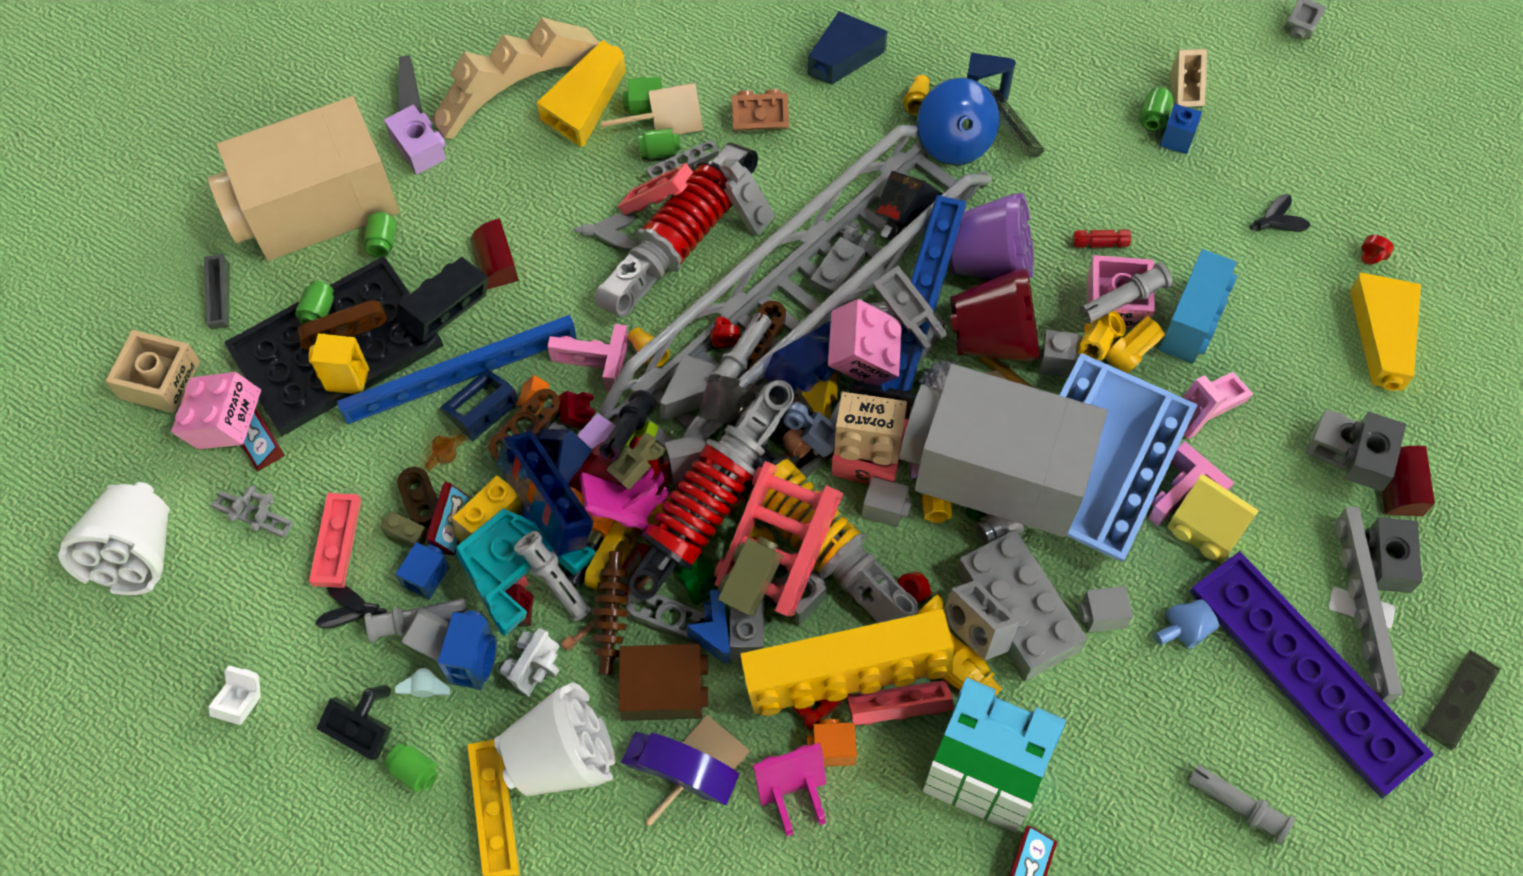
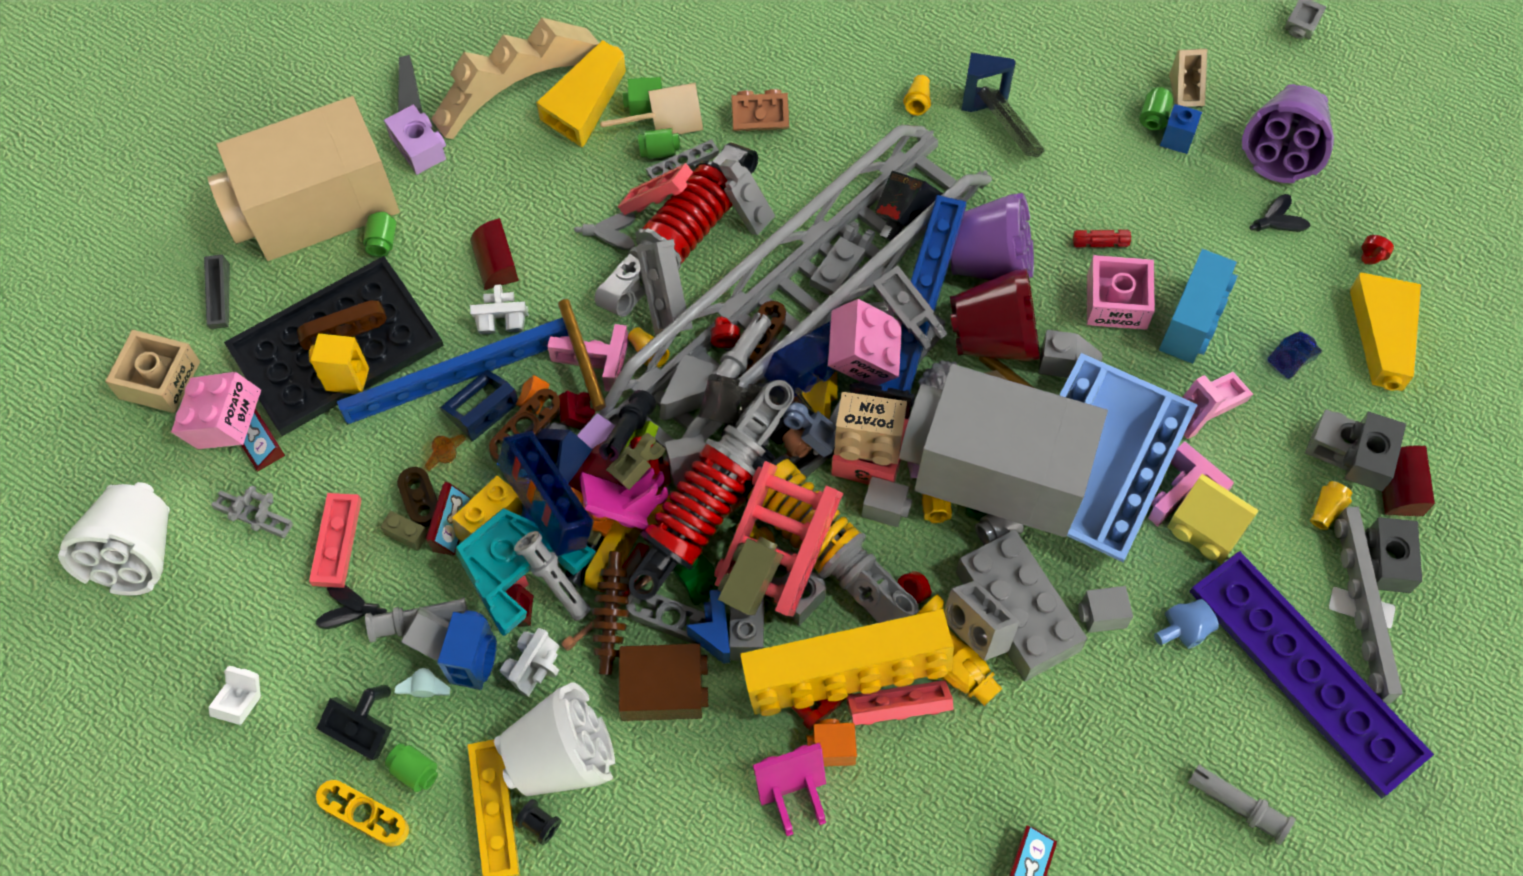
bright green brick [295,281,334,325] -> none
blue brick [395,542,449,600] -> none
black brick [396,257,488,343] -> none
dark purple arch [621,731,740,805] -> none
tan piece [645,715,750,826] -> none
dark blue slope [808,11,888,85] -> none
blue dish [917,78,999,165] -> none
piece [923,677,1066,833] -> none
yellow piece [1078,311,1126,361] -> none
light grey pin [1080,262,1172,324] -> none
yellow piece [1104,316,1166,373] -> none
clear smoke tile [1421,650,1501,751] -> none
none -> yellow beam [316,780,409,847]
none -> white hips [470,284,529,334]
none -> black bush [514,799,562,846]
none -> pearl gold bar [558,299,606,411]
none -> light grey container [636,239,693,336]
none -> medium lavender cone [1242,84,1334,183]
none -> clear blue bracket [1268,331,1323,379]
none -> yellow cone [1310,481,1353,530]

